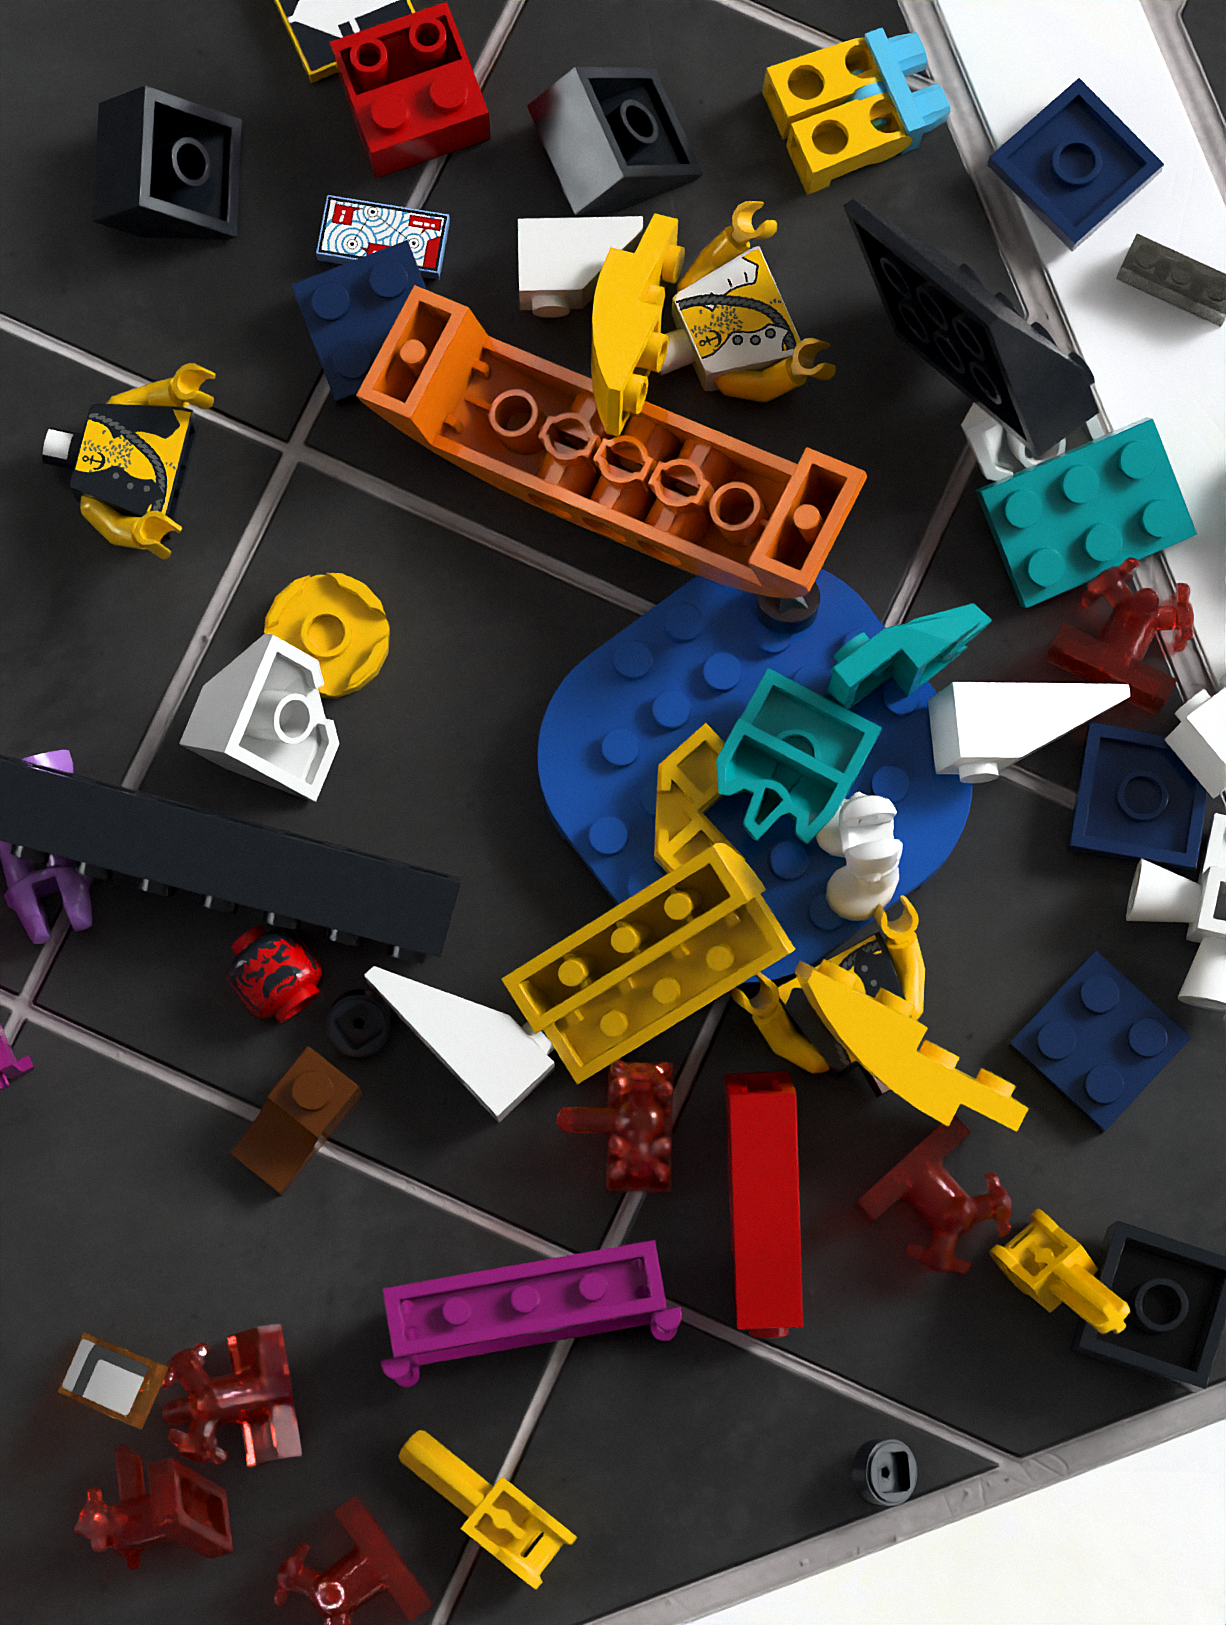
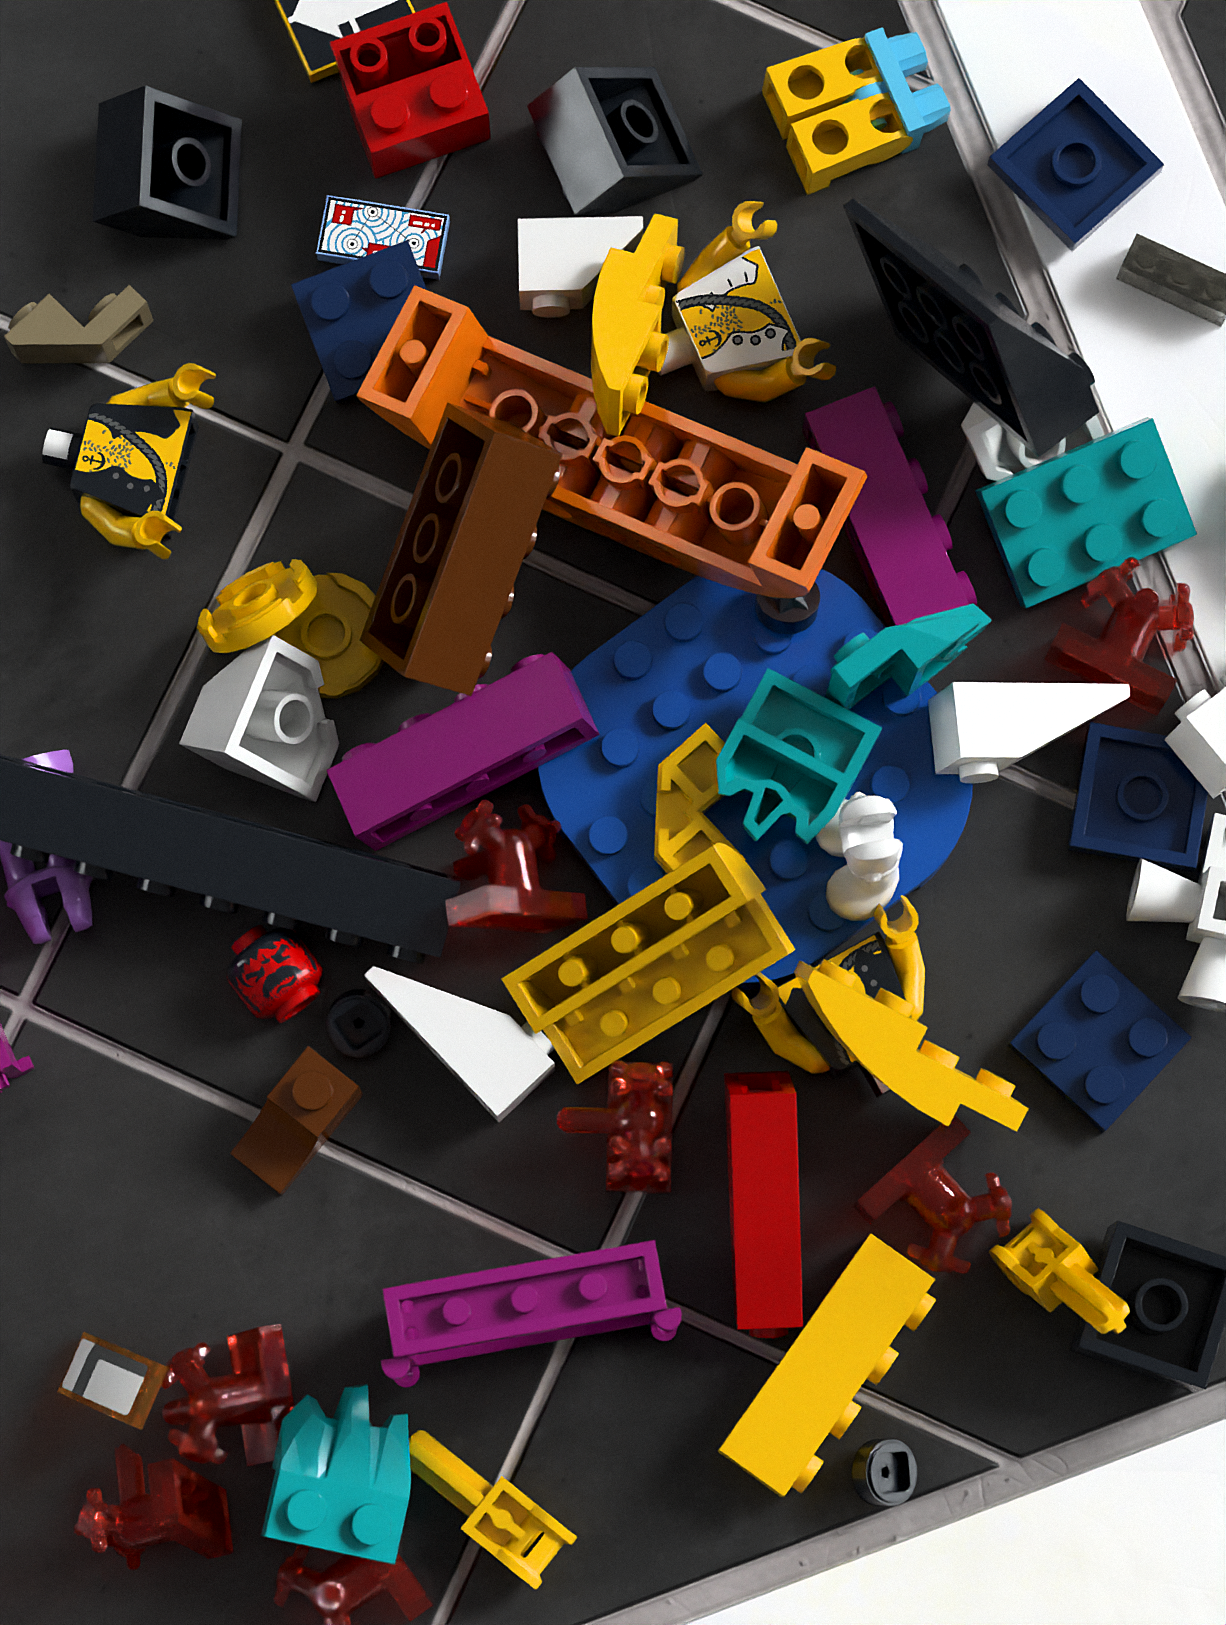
none -> dark tan slope [4,285,154,363]
none -> yellow tile [197,559,318,653]
none -> teal plate [261,1383,411,1565]
none -> magenta brick [326,652,600,851]
none -> reddish brown brick [359,402,562,696]
none -> clear red piece [445,800,588,934]
none -> yellow brick [718,1233,936,1497]
none -> magenta brick [802,386,977,628]

